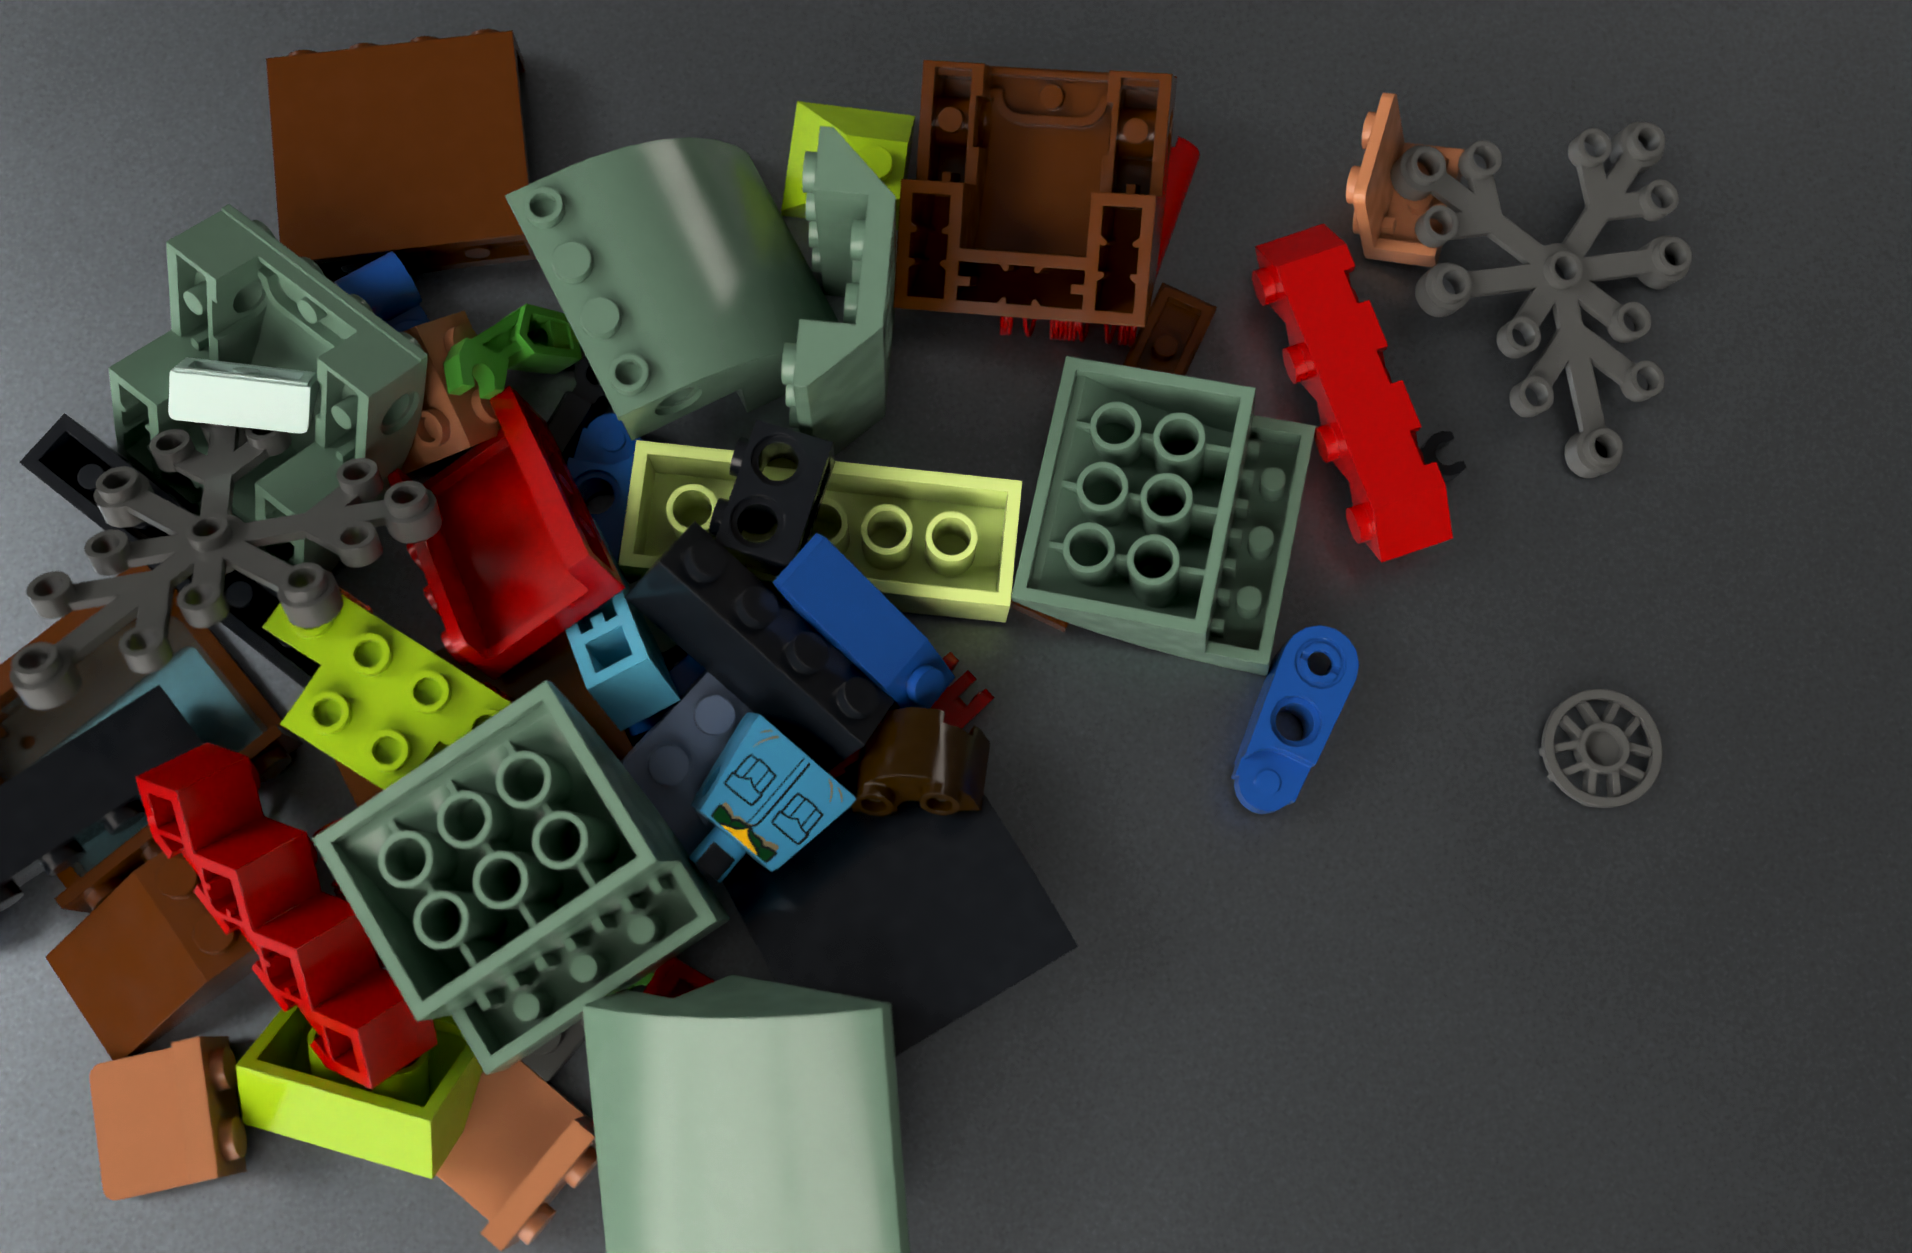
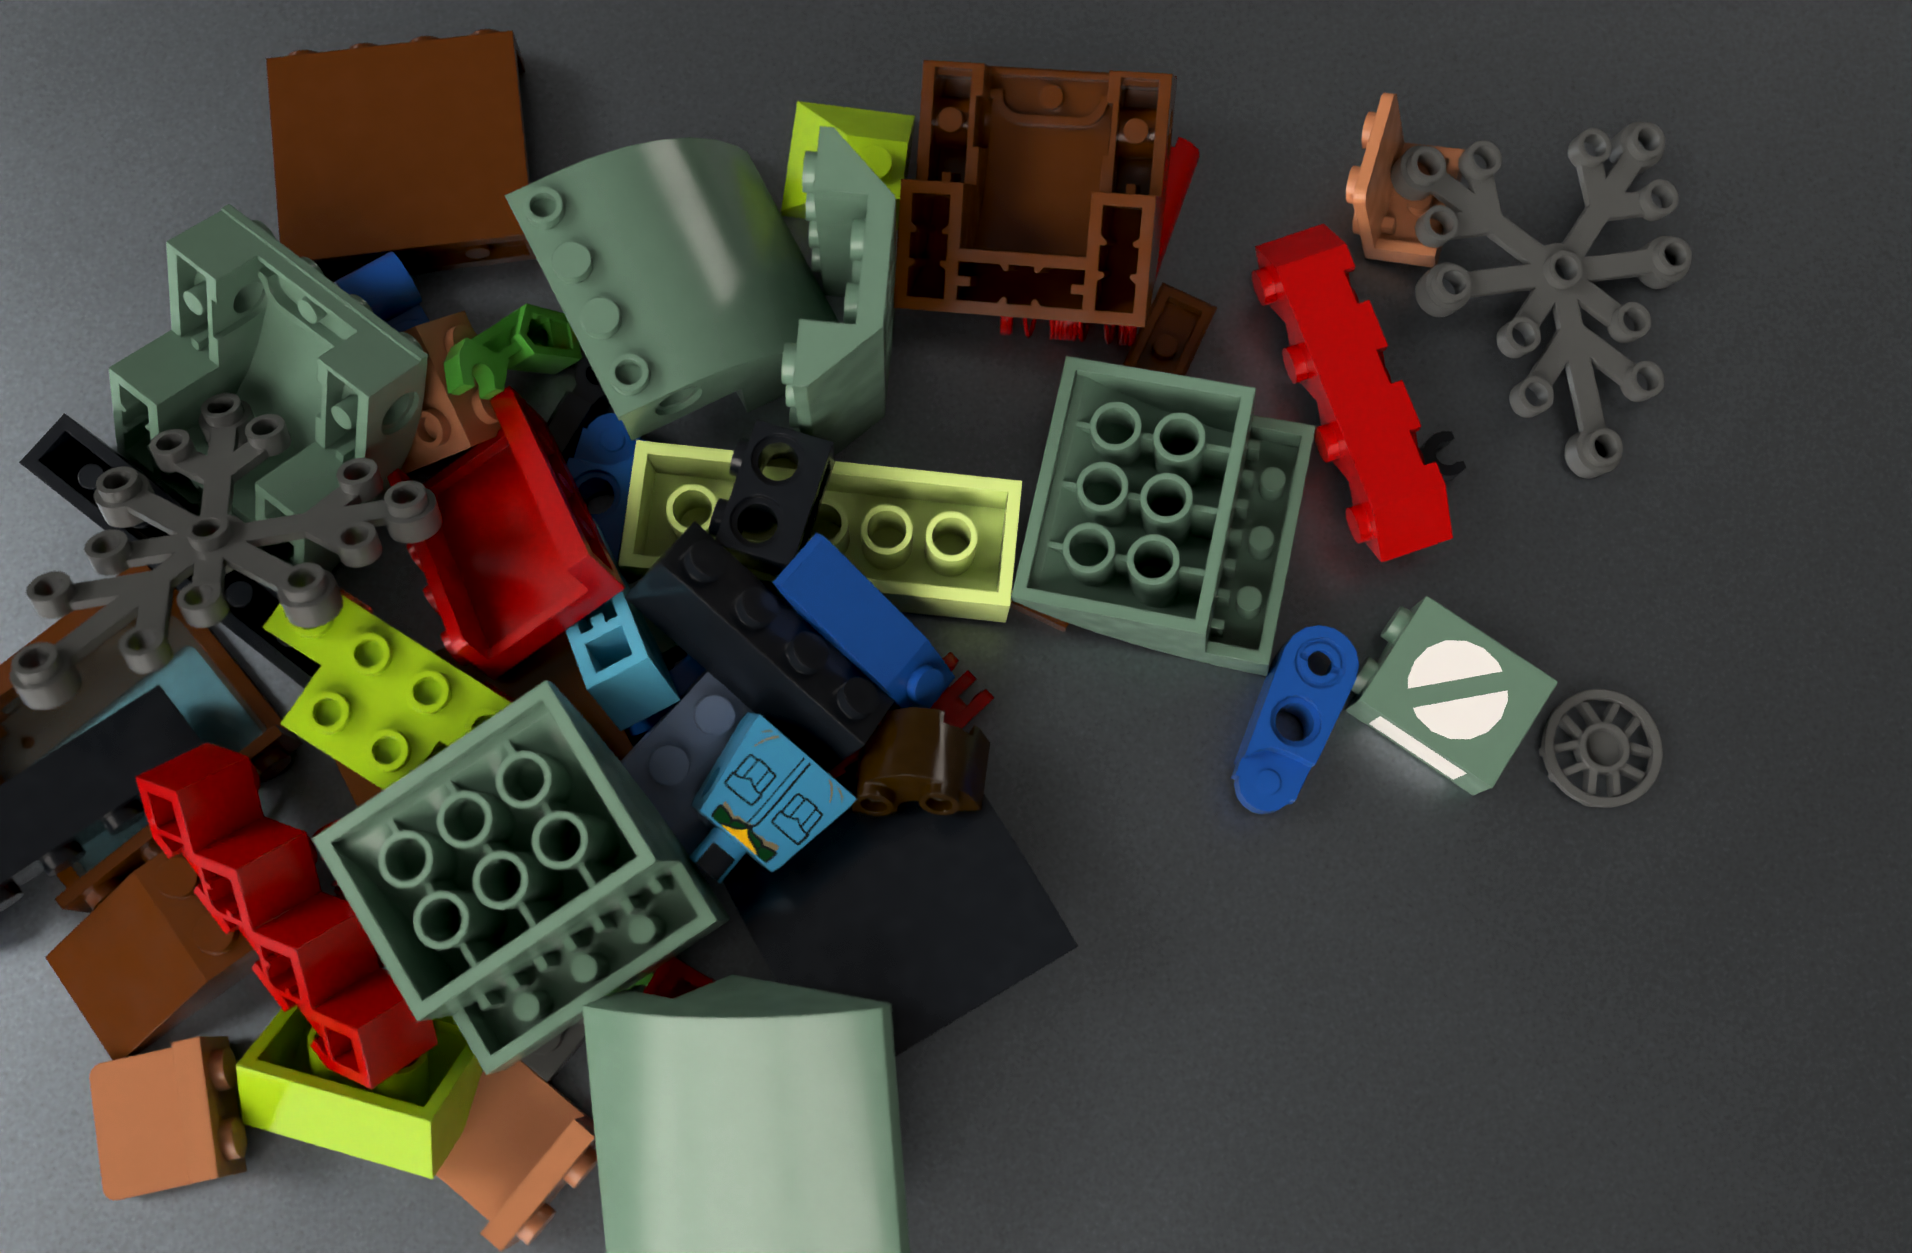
light aqua slope [168,357,319,434] -> none
none -> sand green brick [1345,596,1558,795]

